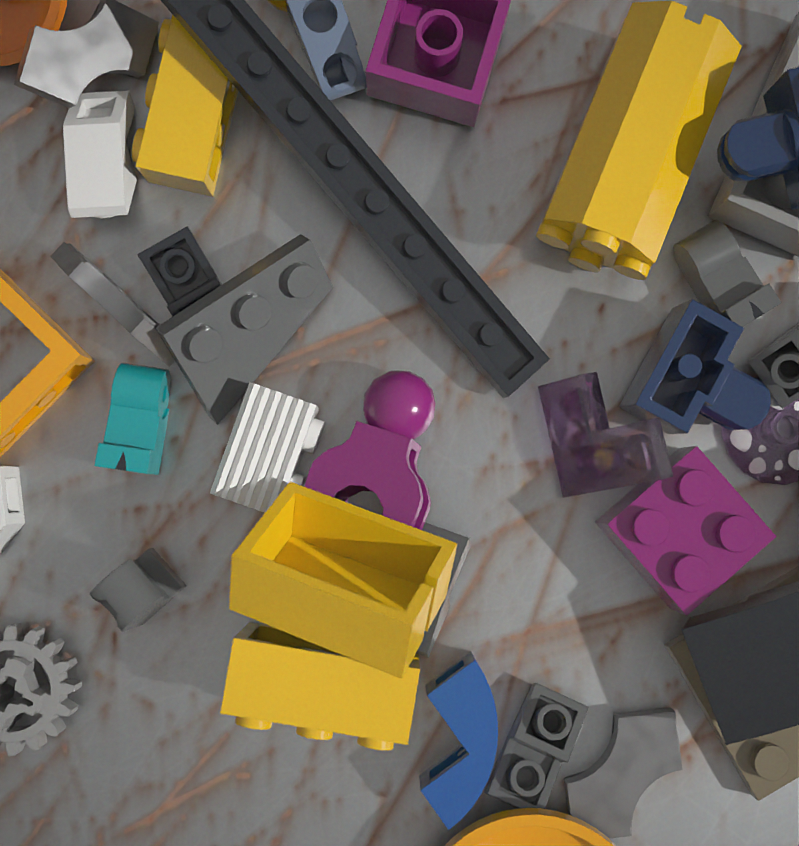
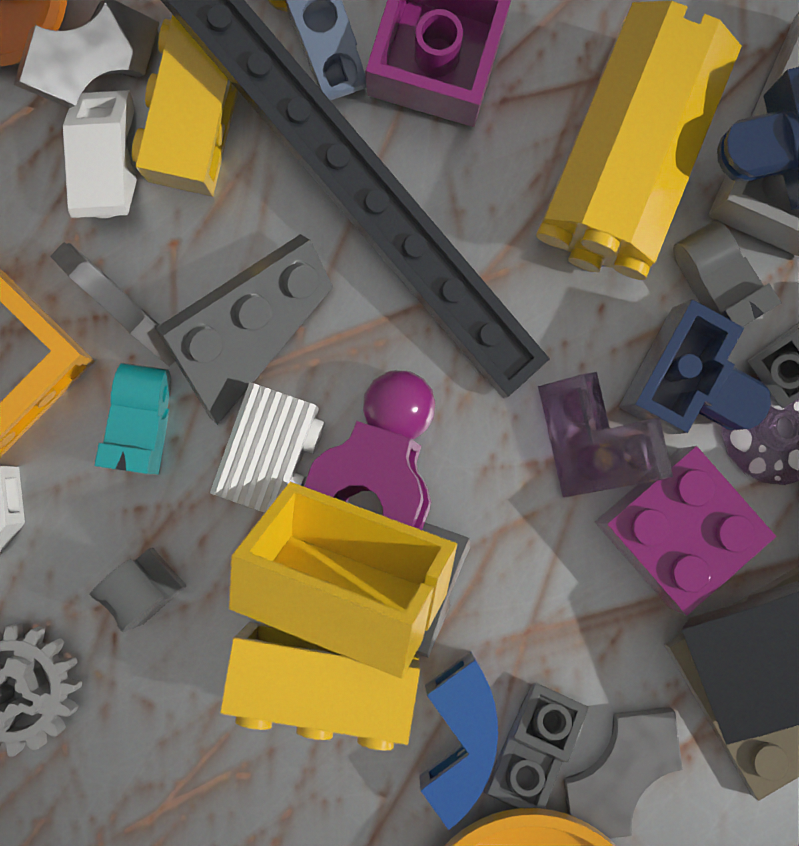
black slope [137,226,222,317] -> none

